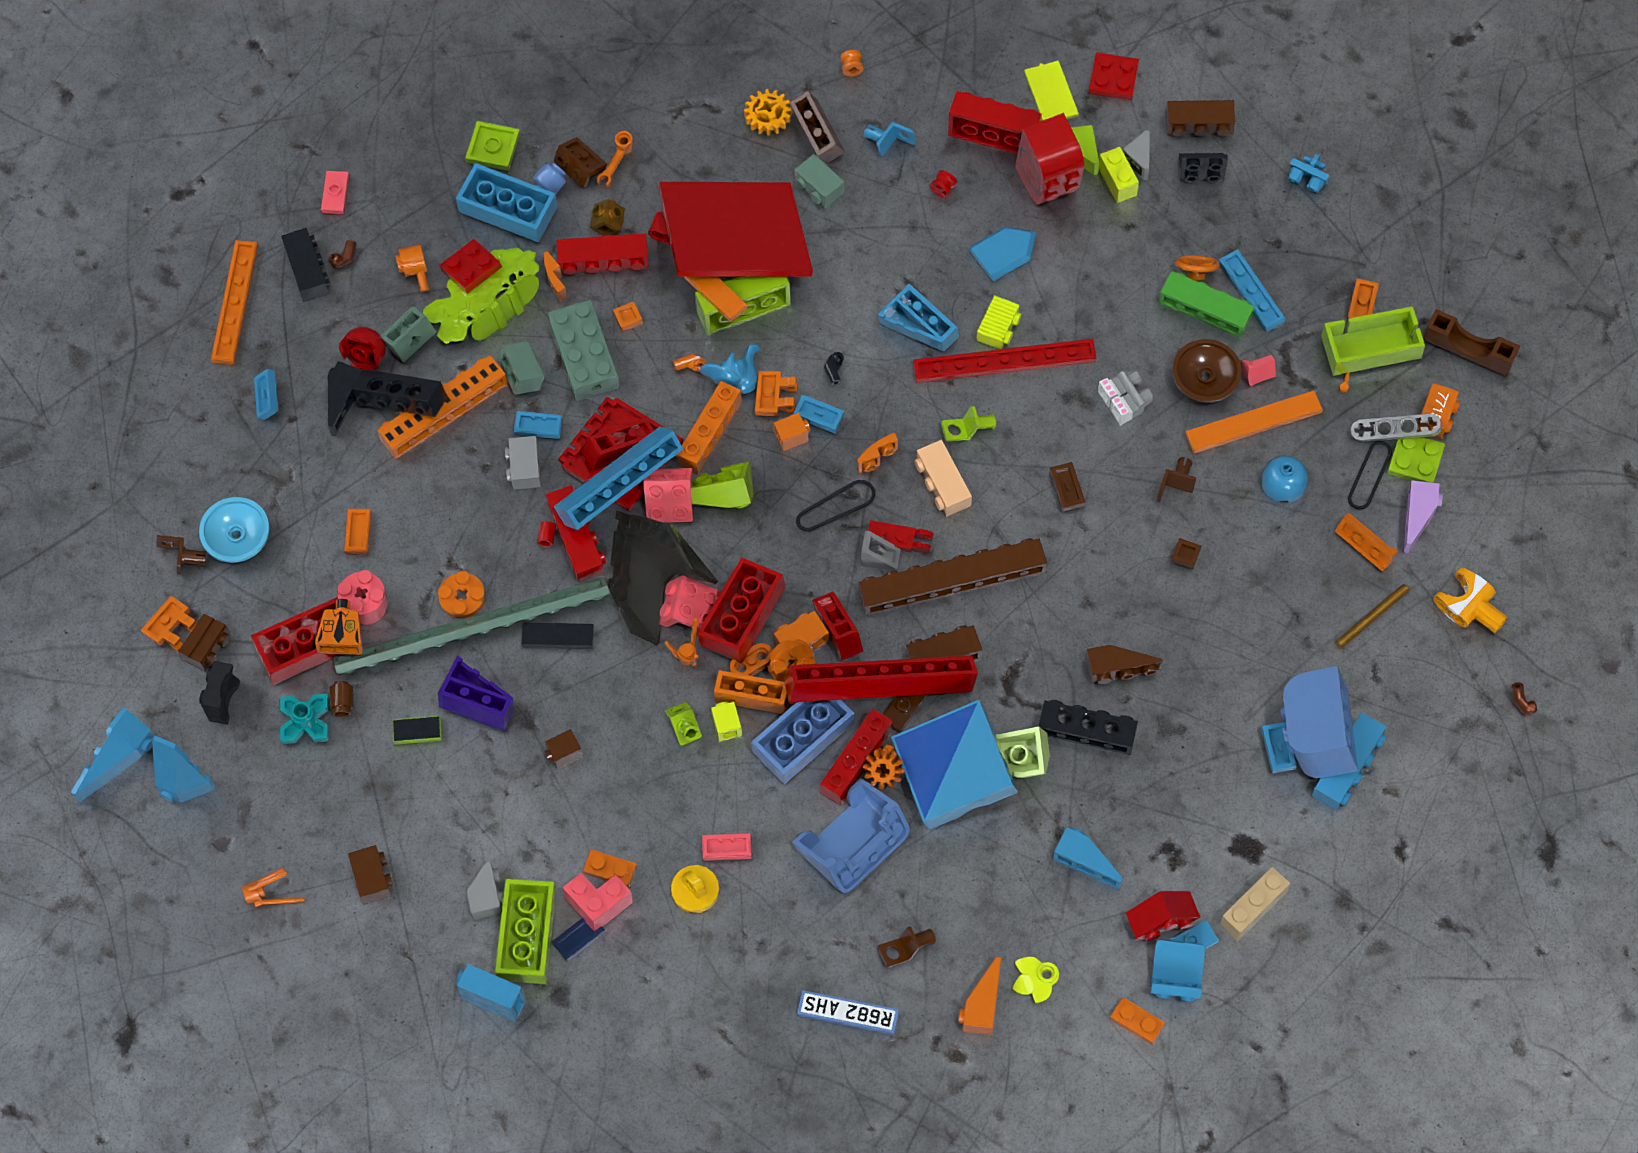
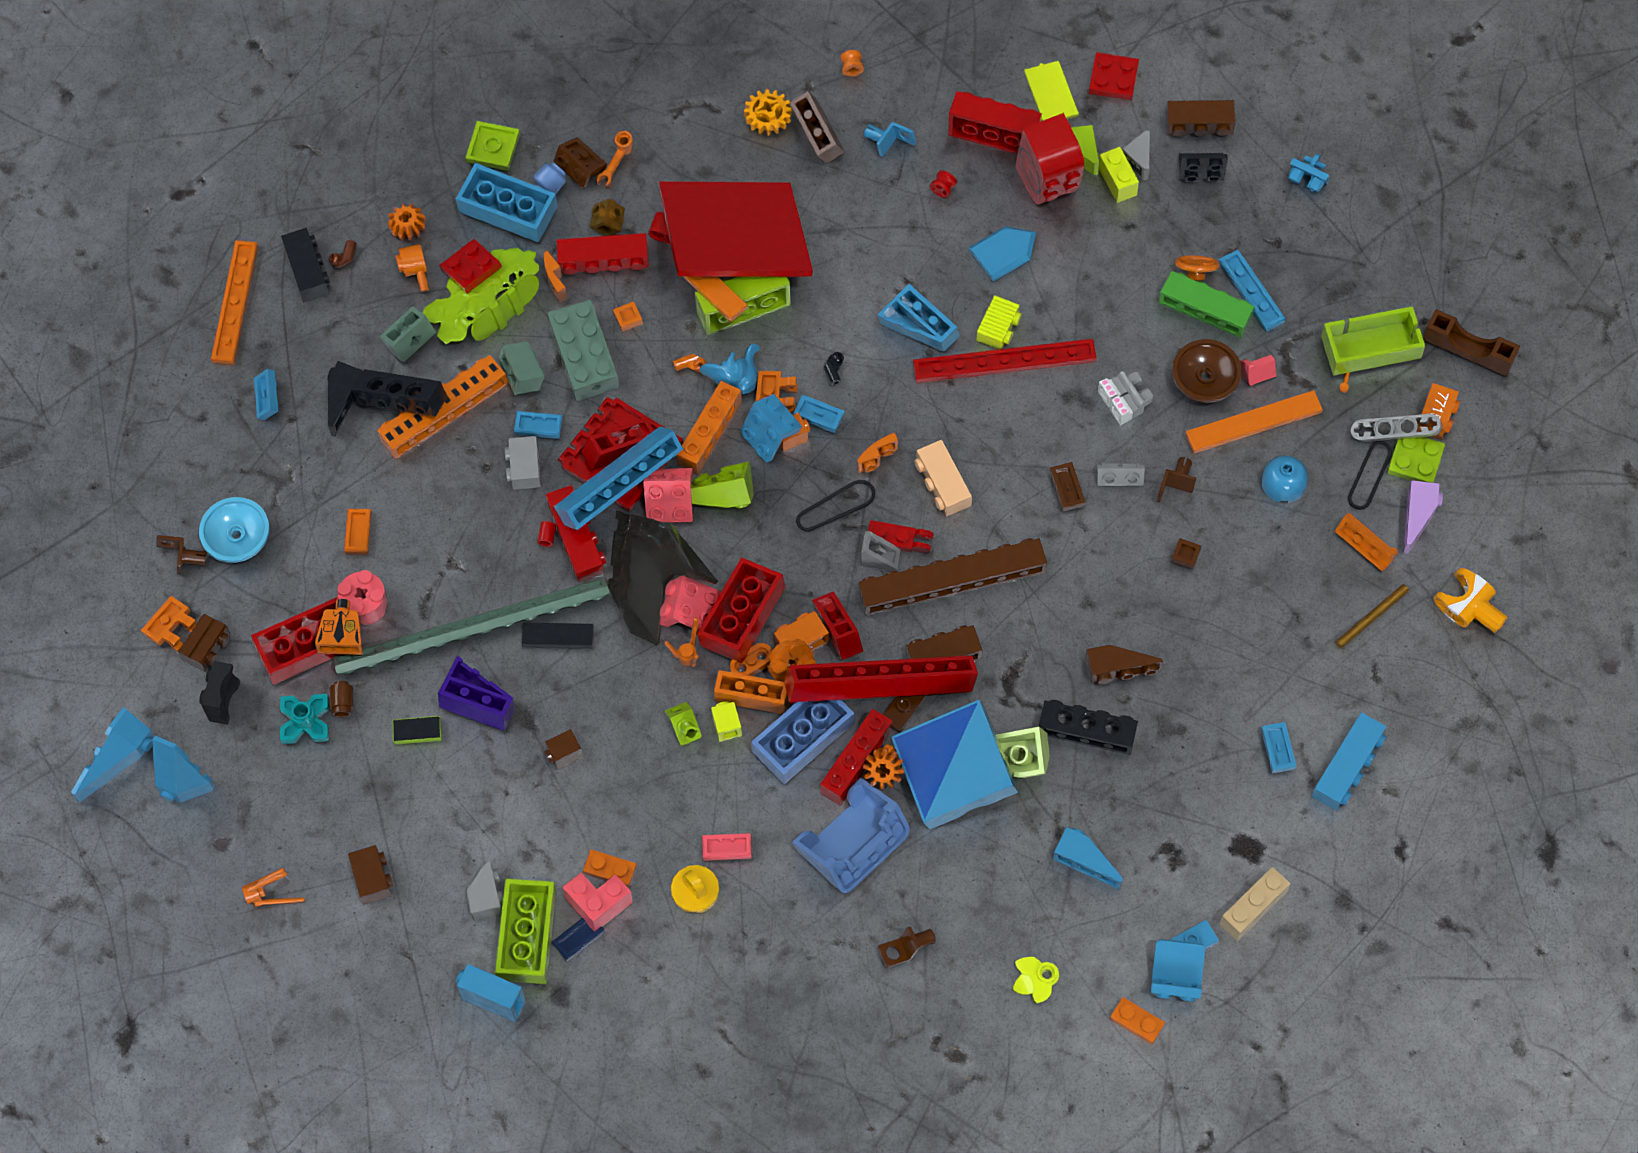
coral plate [321,171,349,214] -> none
red cylinder [339,326,386,370] -> none
orange plate [438,571,485,618] -> none
sand green brick [795,154,845,209] -> none
tile [797,990,899,1035] -> none
lime bracket [941,406,996,442] -> none
orange slope [959,957,1001,1035] -> none
red brick [1126,891,1200,941] -> none
medium blue brick [1281,666,1358,778] -> none
orange plate [1347,278,1379,321] -> none
copper arm [1512,682,1537,715] -> none
none -> orange gear [387,203,426,241]
none -> dark azure bracket [741,394,802,462]
none -> light grey hinge [1097,462,1145,486]

